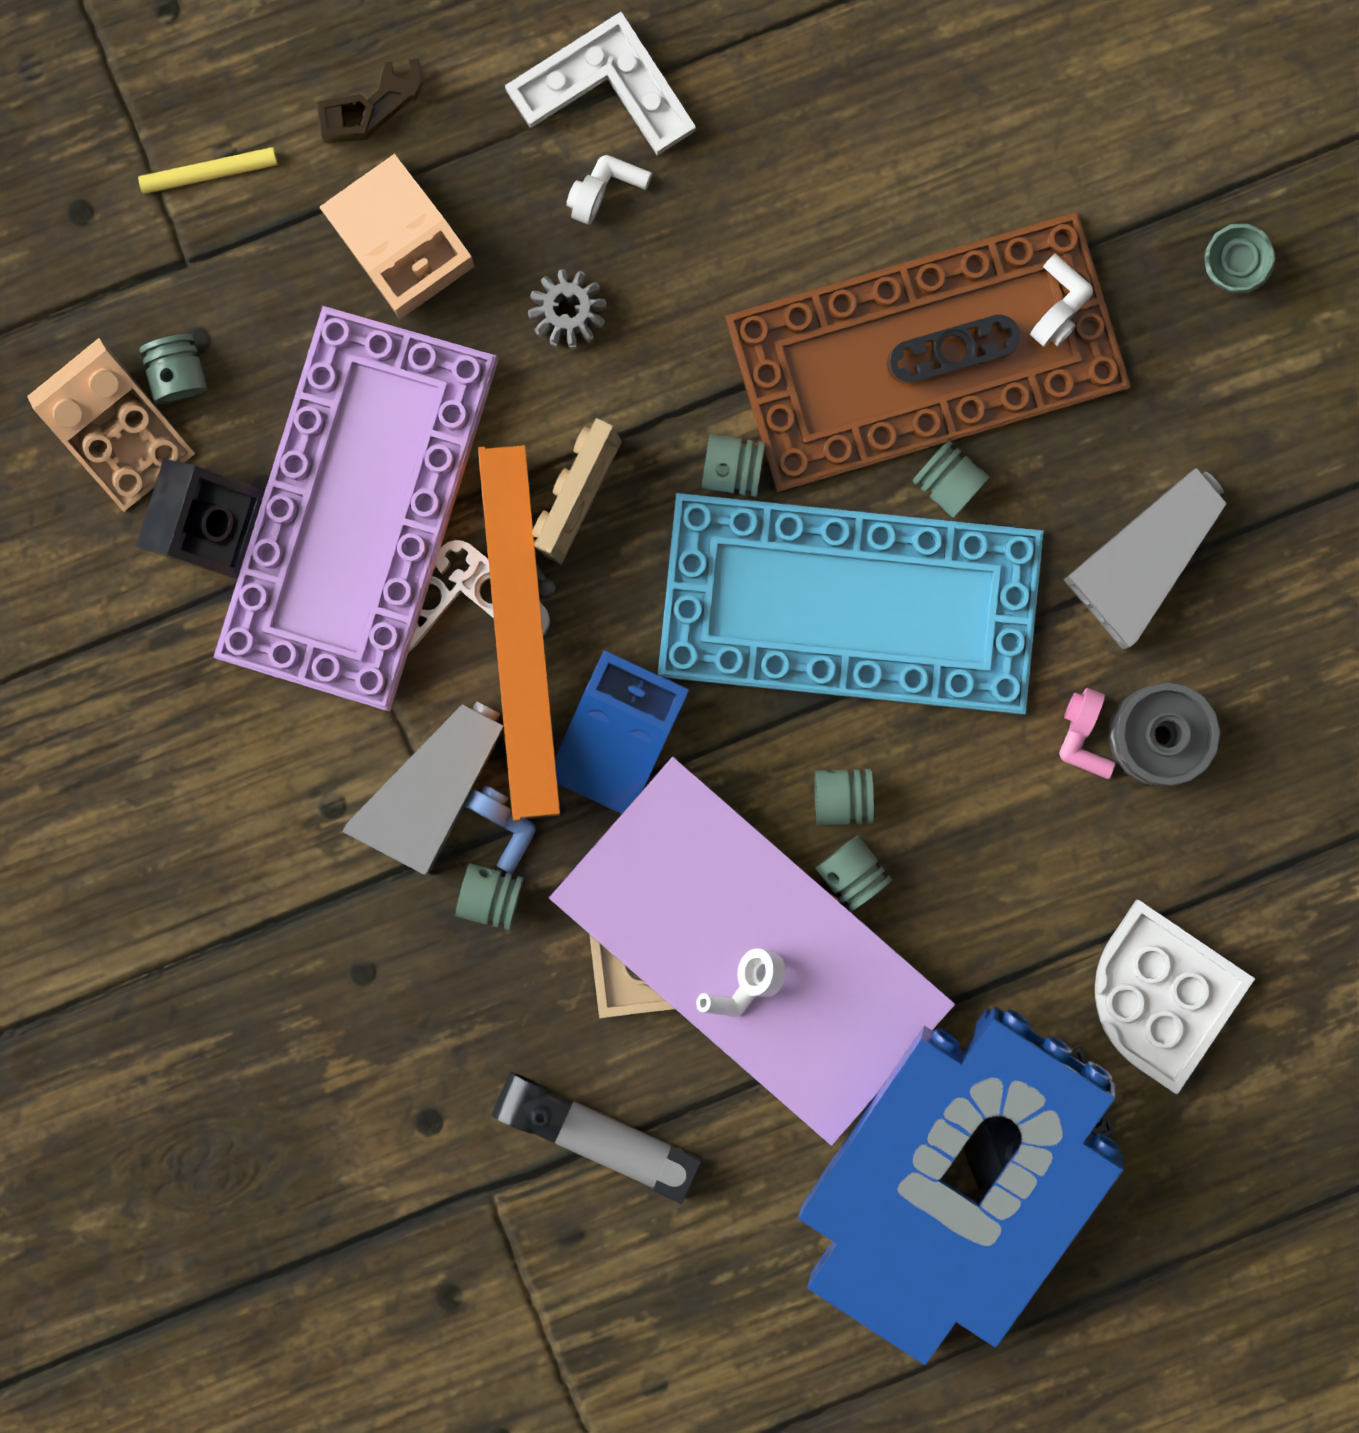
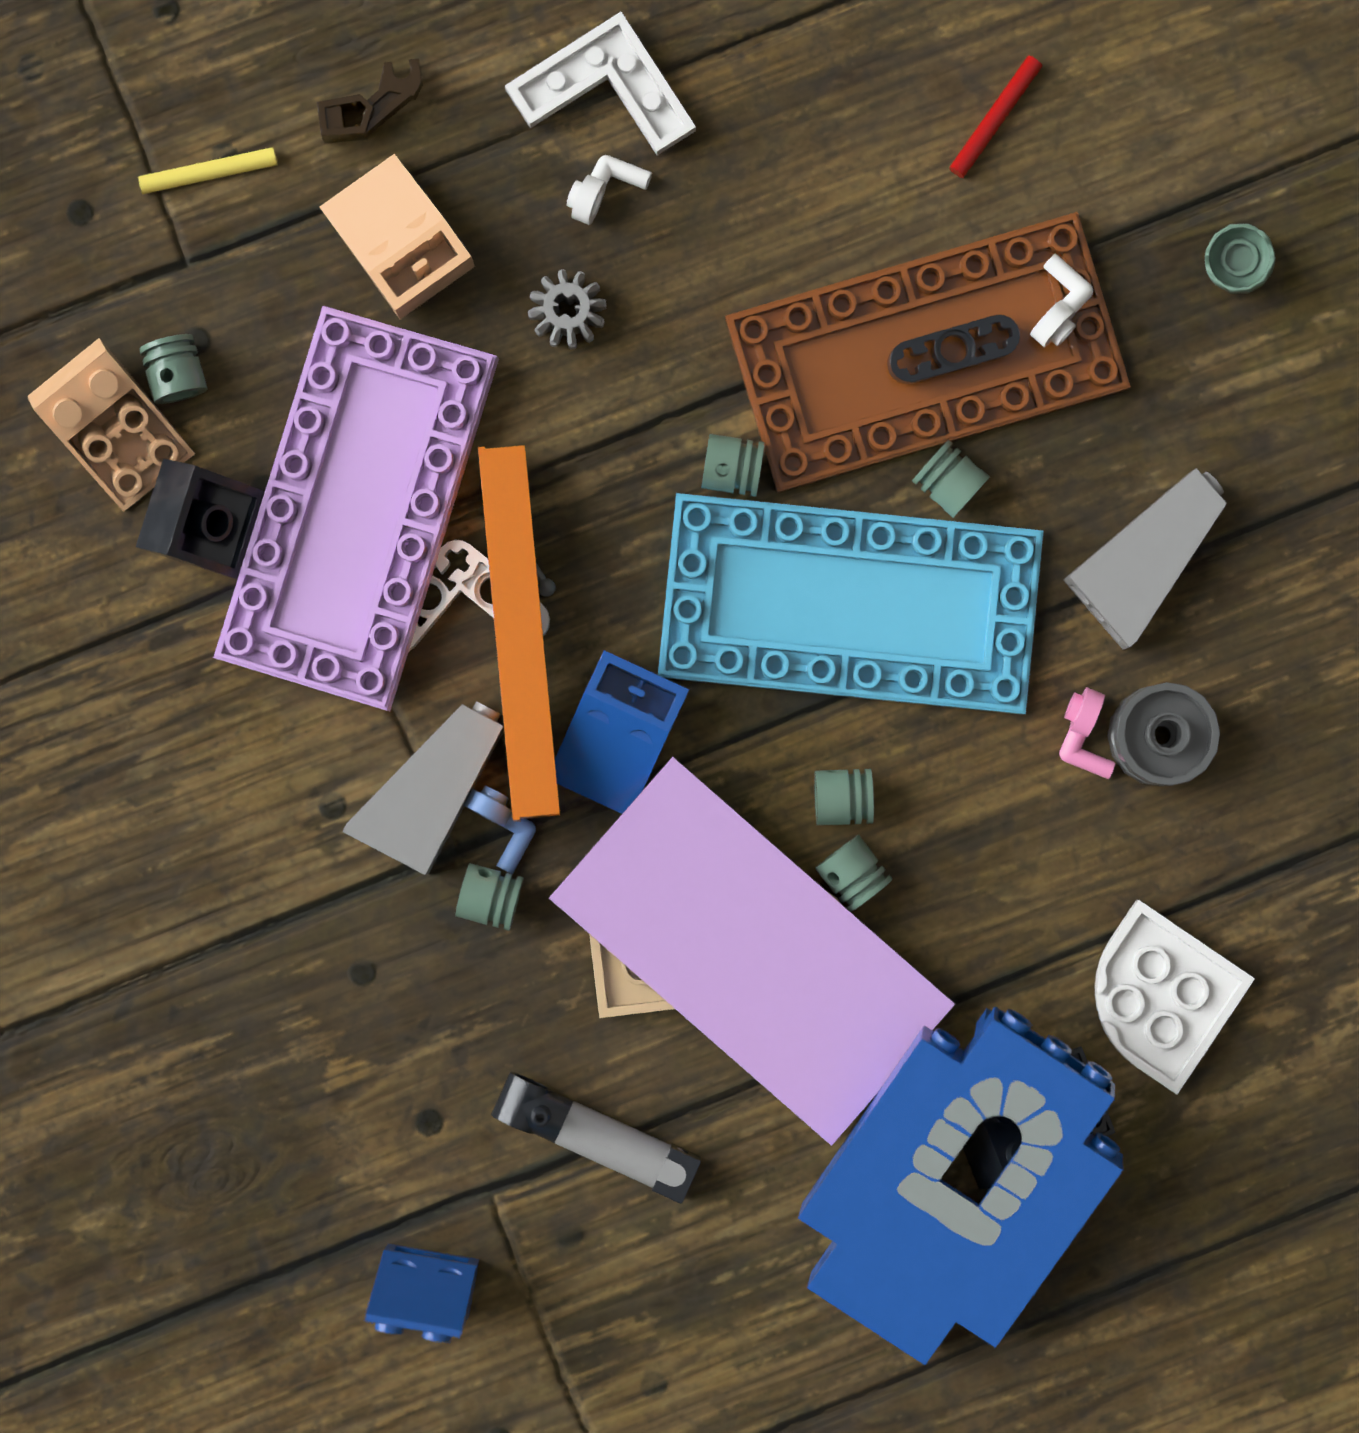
tan plate [532,418,622,565] -> none
white plate [696,948,786,1017] -> none
none -> blue slope [365,1243,479,1342]
none -> red bar [949,55,1043,178]

